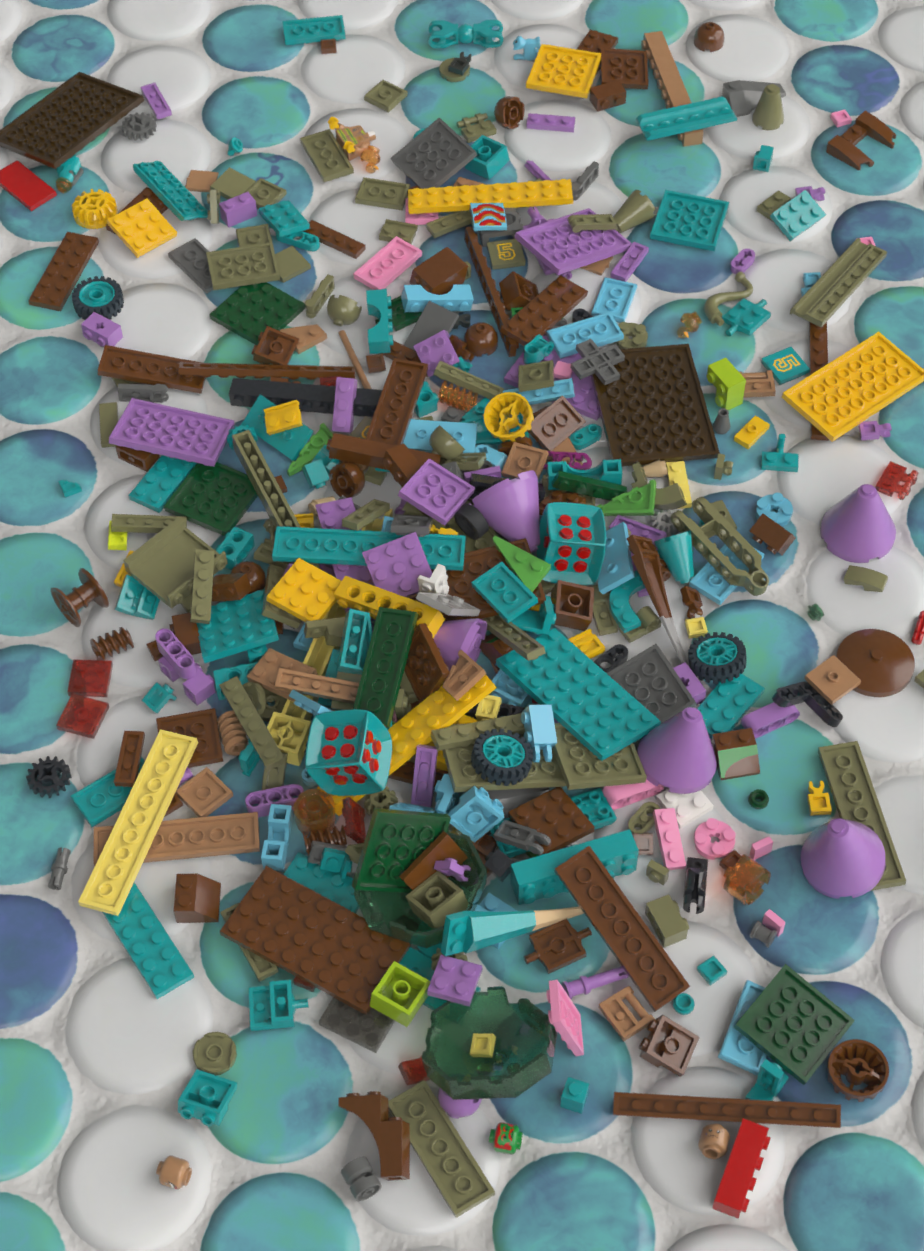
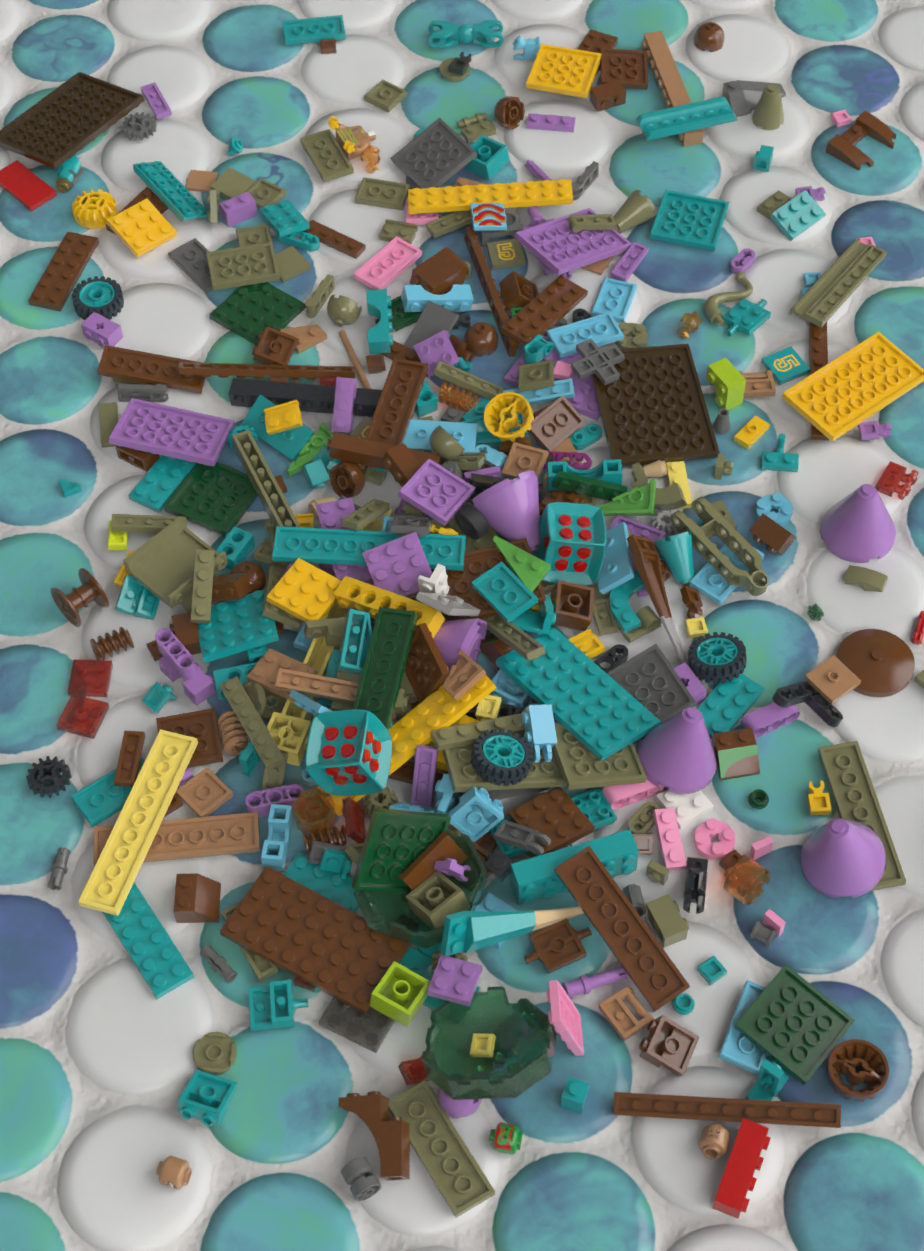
none -> dark grey pin [200,945,238,983]
none -> dark grey piece [622,884,647,924]

